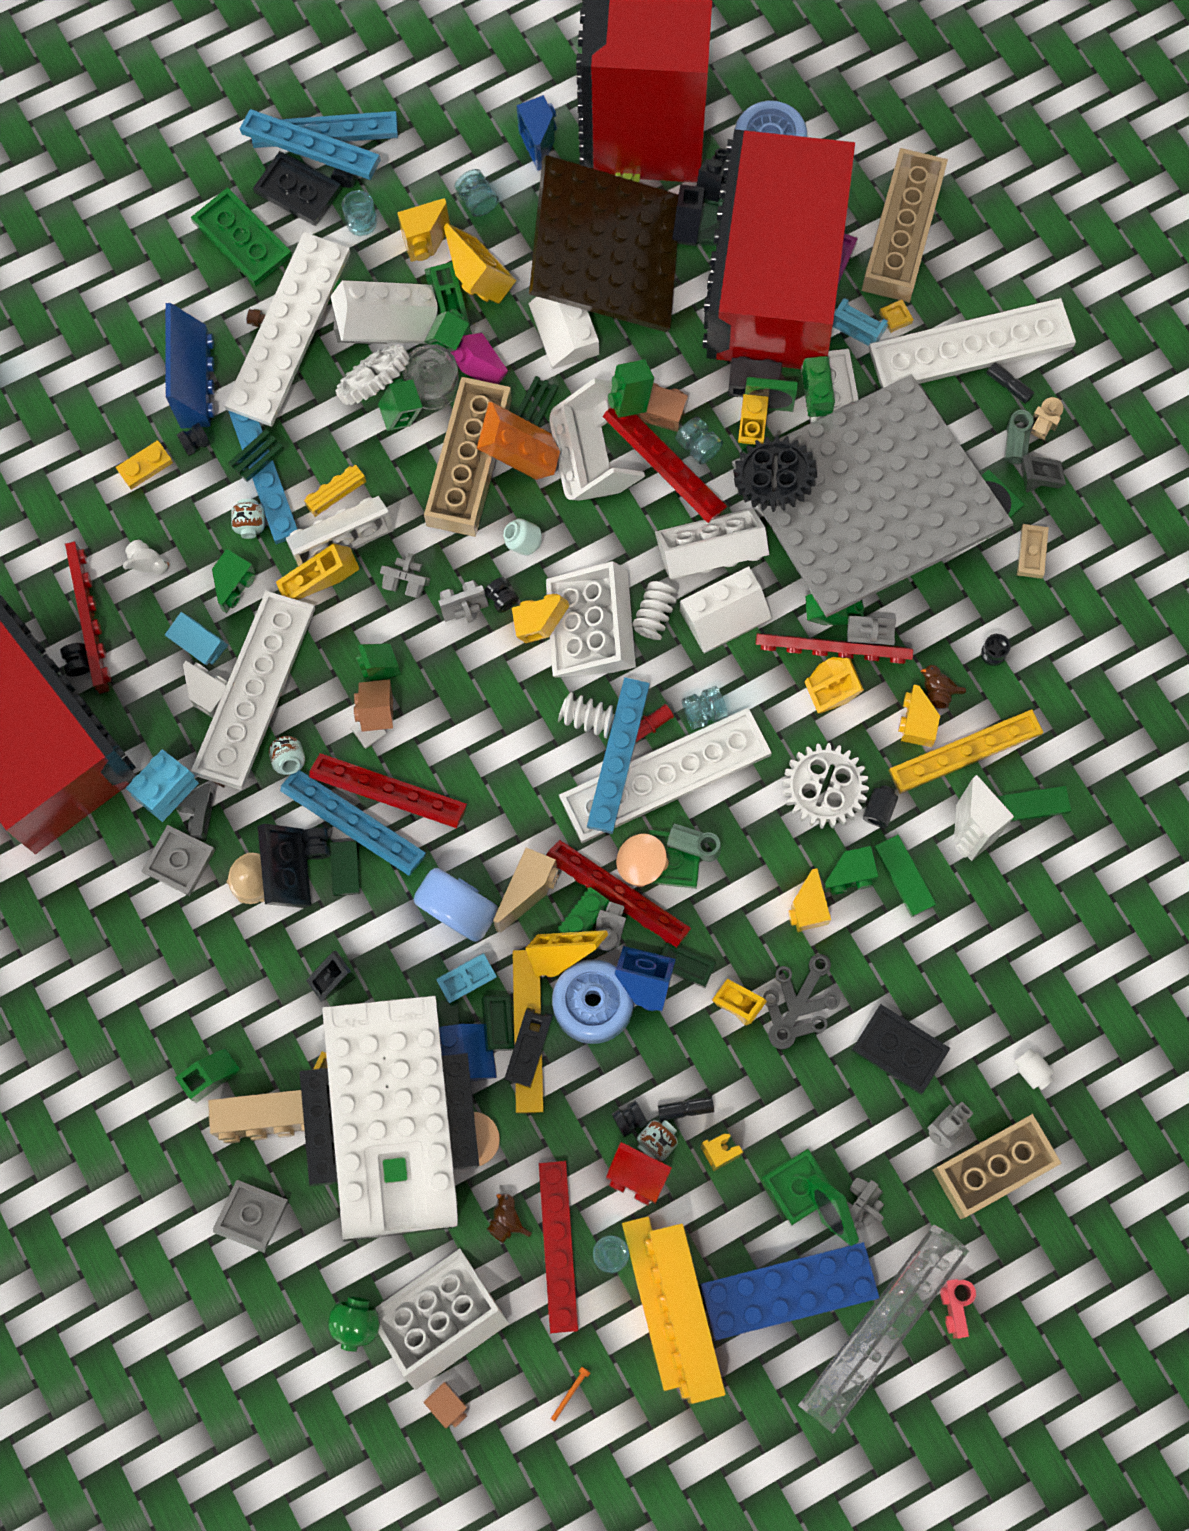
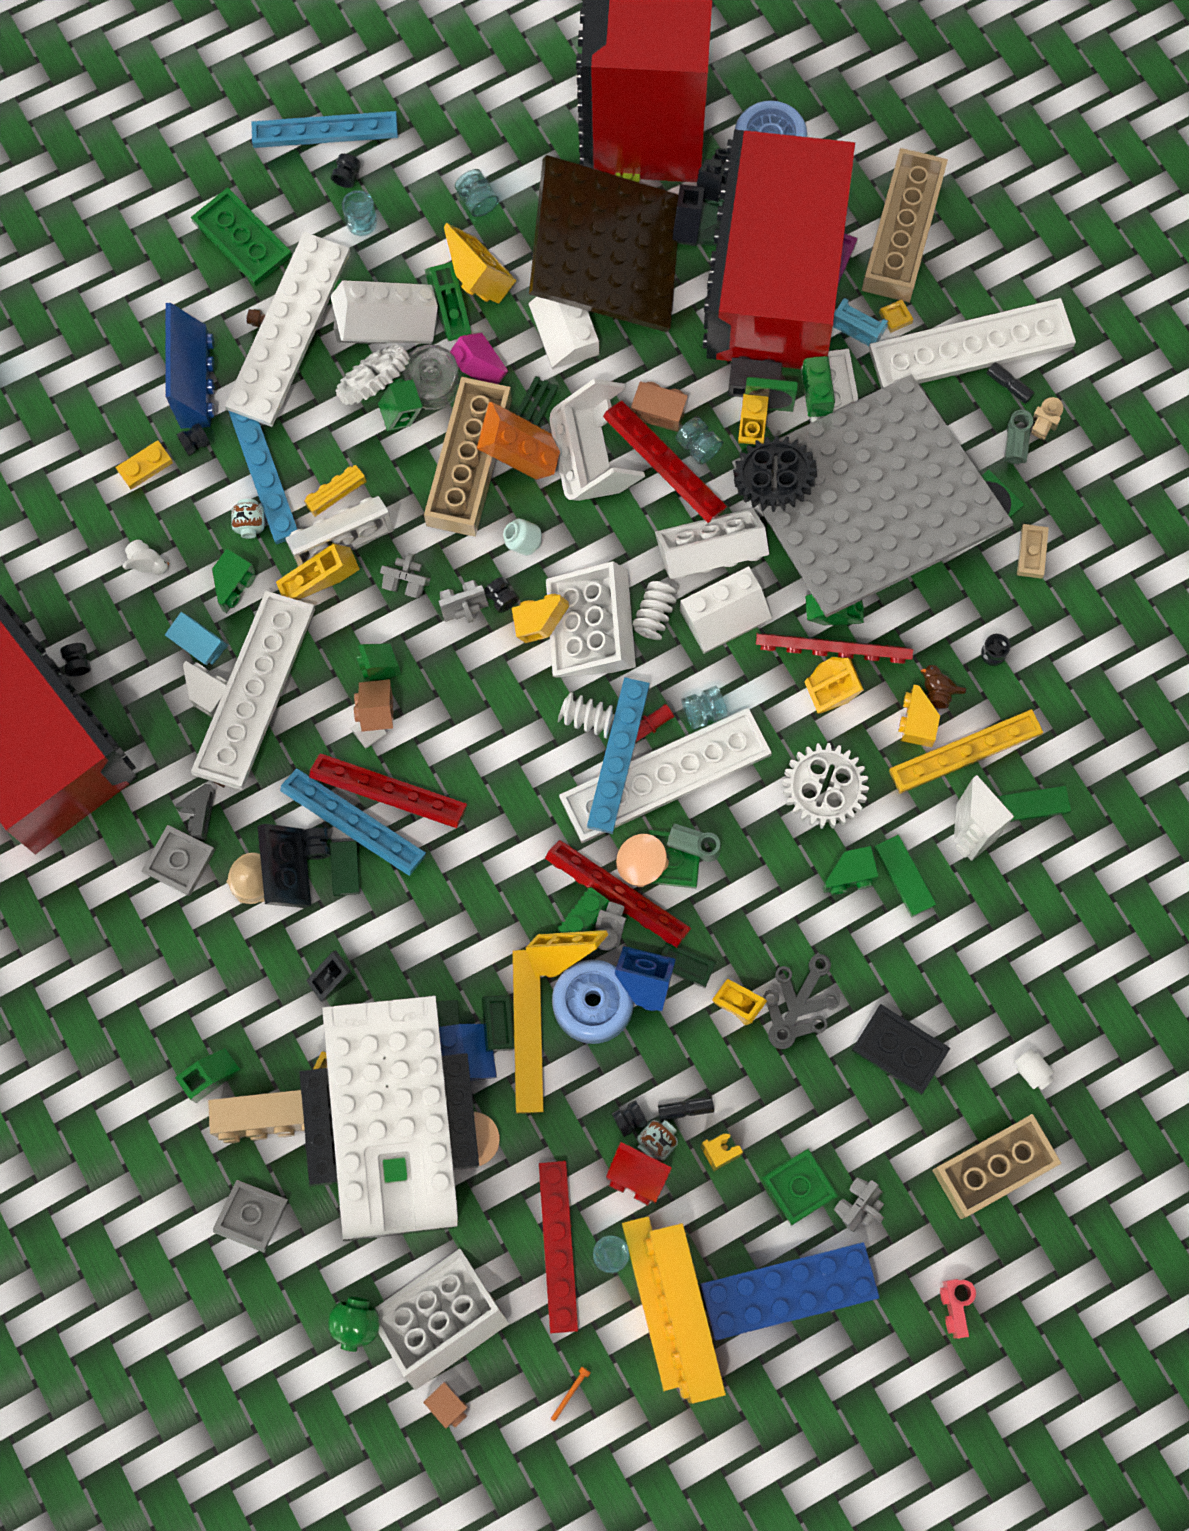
red plate [65,541,111,694] -> none
medium azure bracket [125,749,199,822] -> none
dark green tile [229,429,284,482] -> none
dark azure plate [239,109,381,180] -> none
black plate [253,151,342,226] -> none
light aqua head [269,736,305,775] -> none
yellow slope [397,198,450,262] -> none
light blue wheel [414,868,498,942] -> none
green brick [424,310,469,354] -> none
medium azure hinge [436,953,497,1003] -> none
reddish brown animal [486,1193,532,1243] -> none
tan slope [493,847,559,933] -> none
black plate [504,1007,553,1088] -> none
blue slope [517,95,557,171] -> none
green brick [608,359,654,418] -> none
yellow slope [788,869,831,932] -> none
clear brick [798,1225,969,1434] -> none
green tile [807,1174,859,1246] -> none
light grey hips [847,616,896,645] -> none
black brick [863,785,898,828] -> none
light grey hips [928,1102,973,1148] -> none
dark grey slope [1021,455,1066,492] -> none

